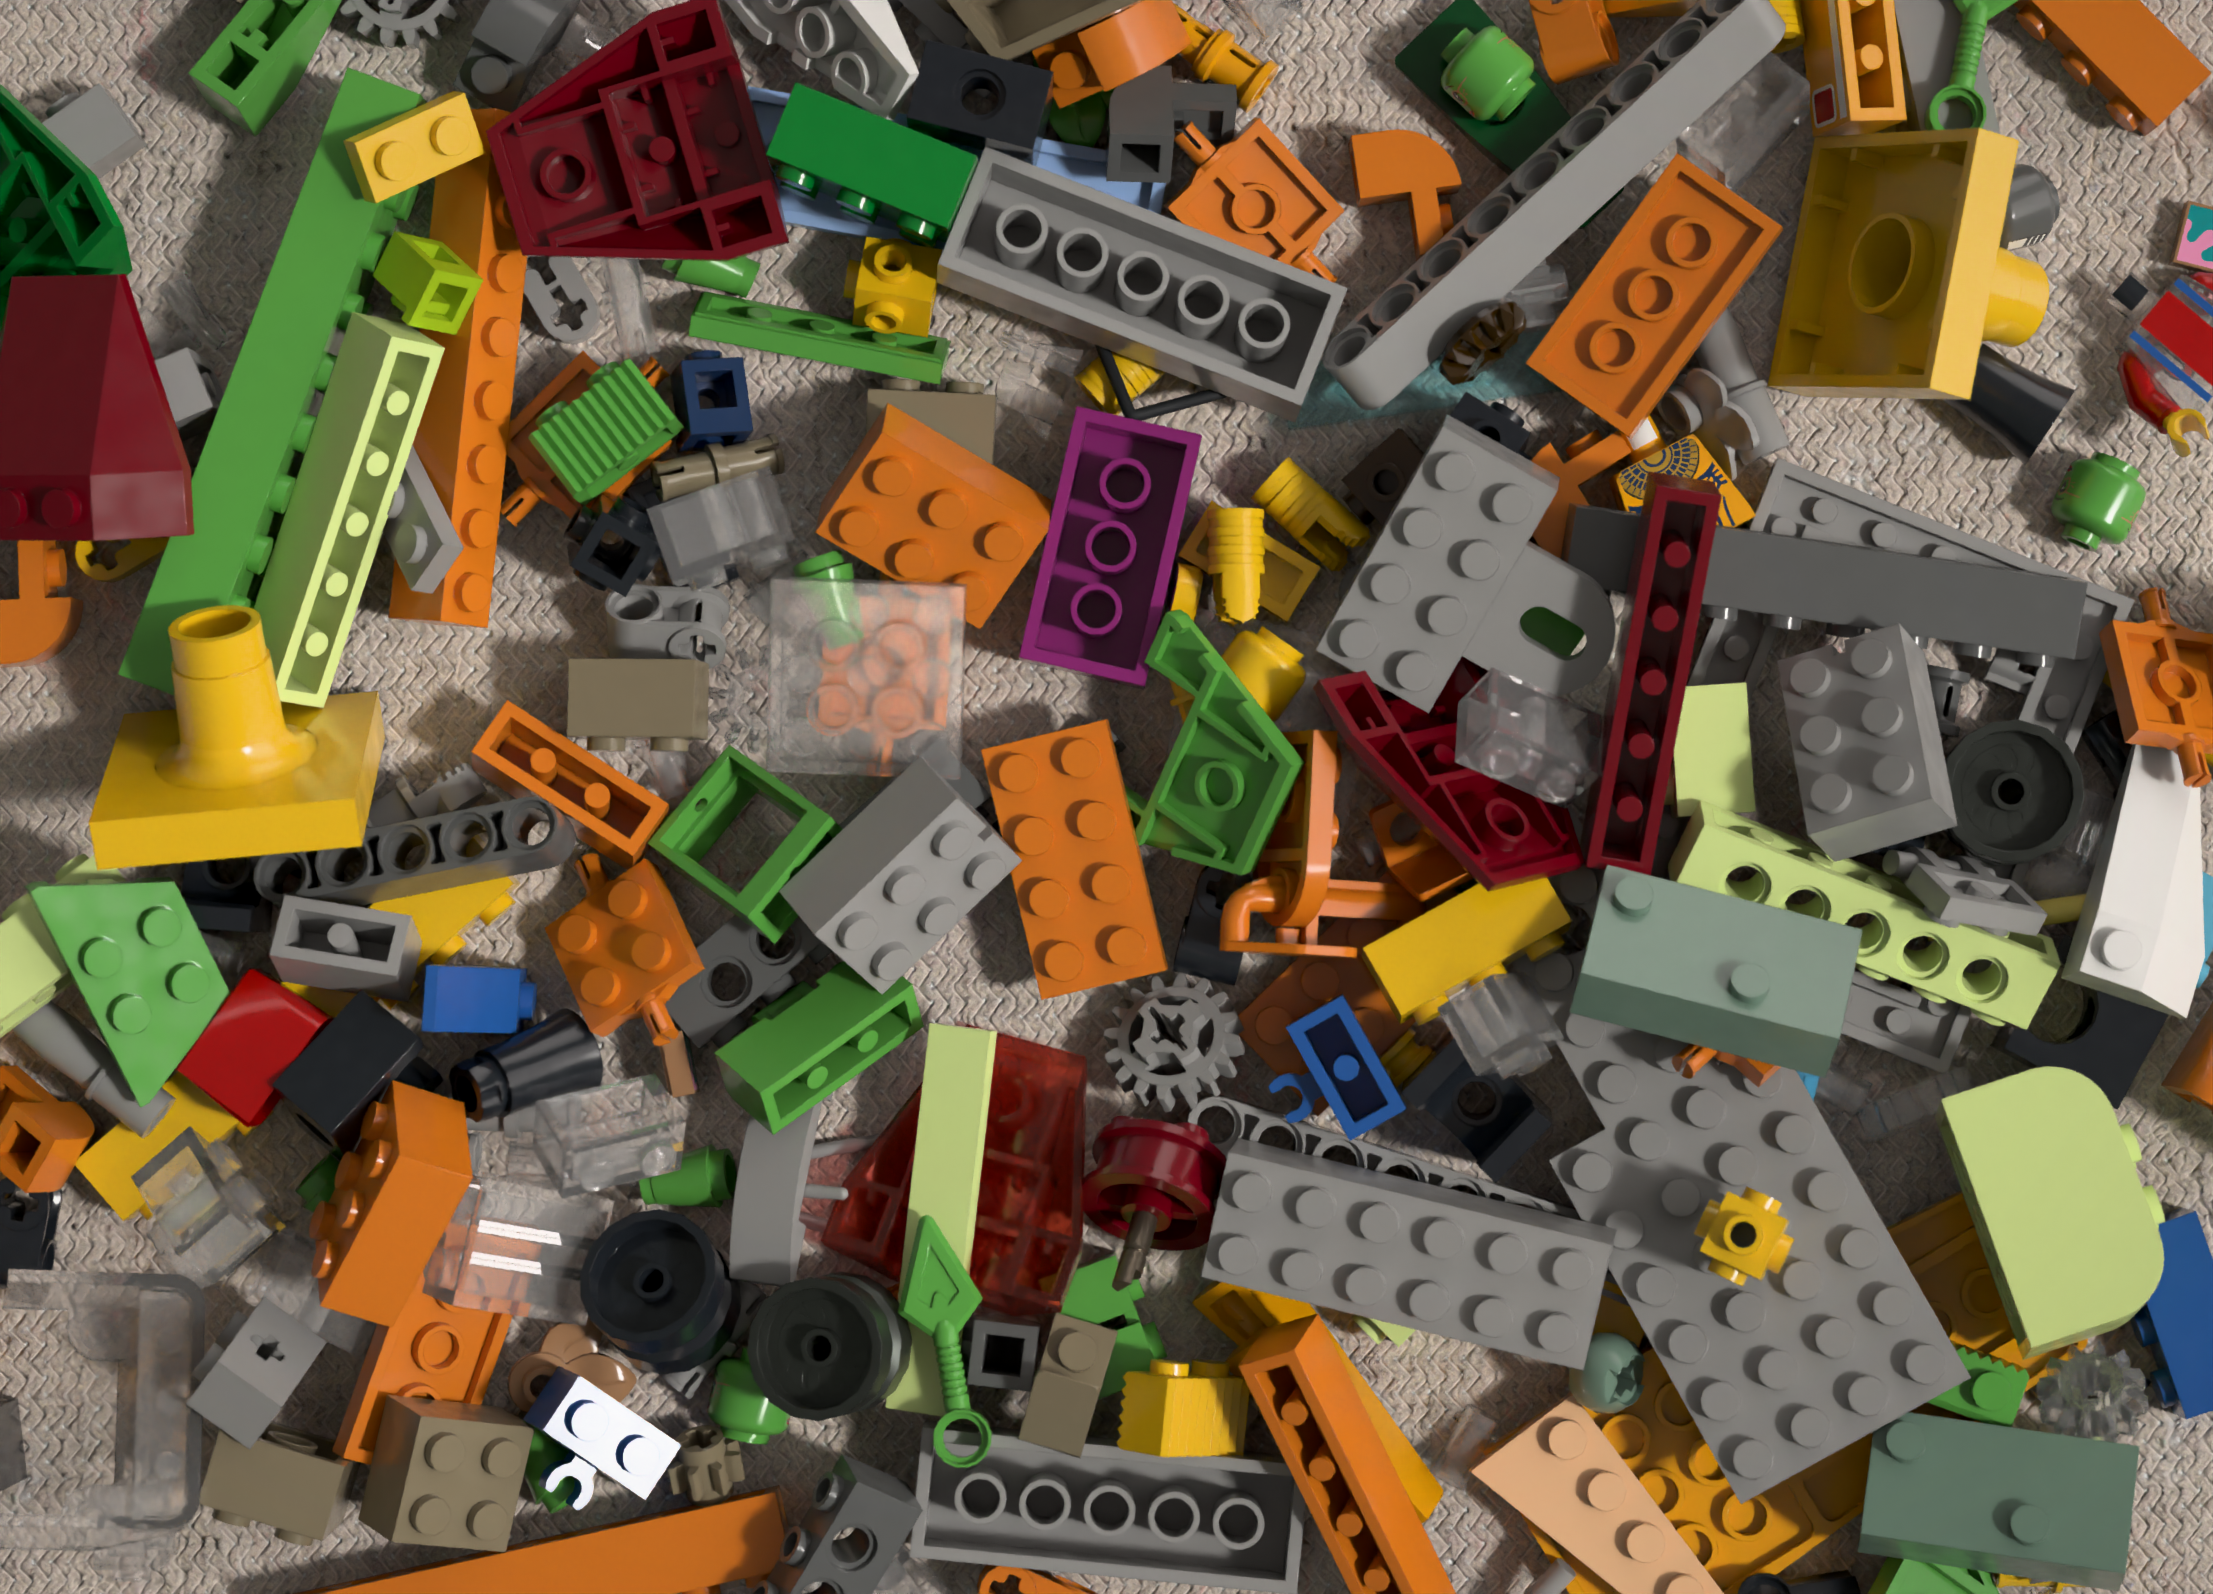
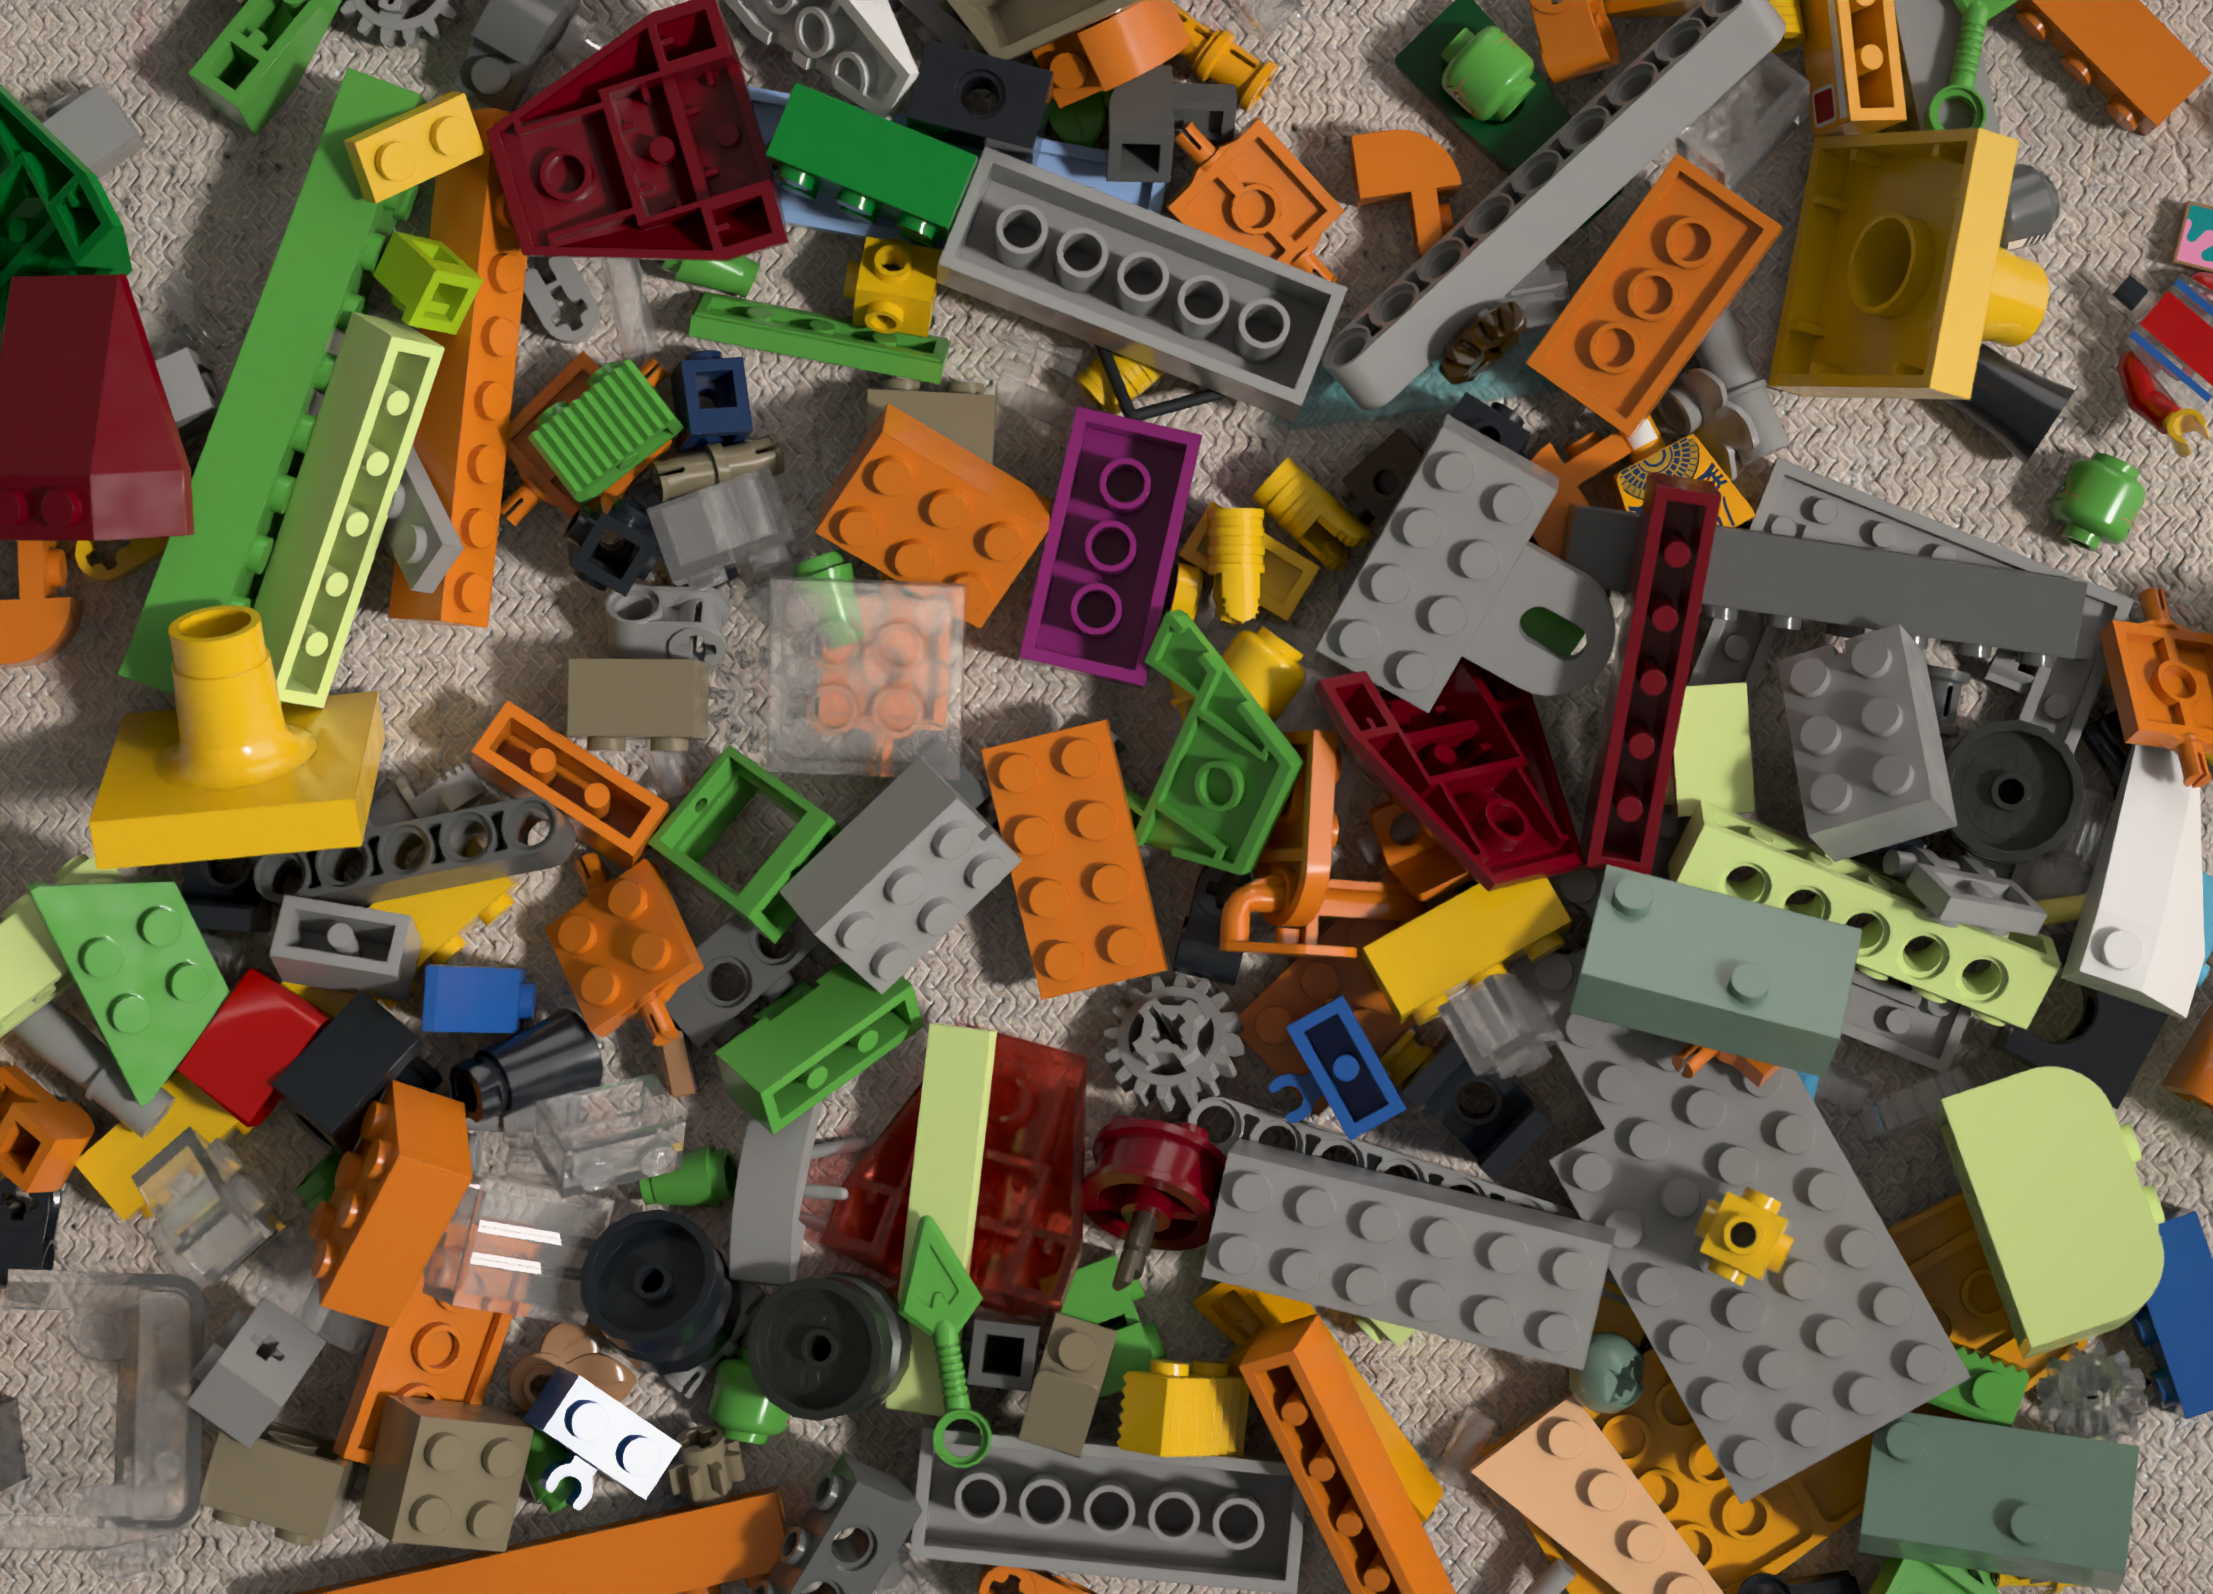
clear brick [1455,667,1602,809] -> none

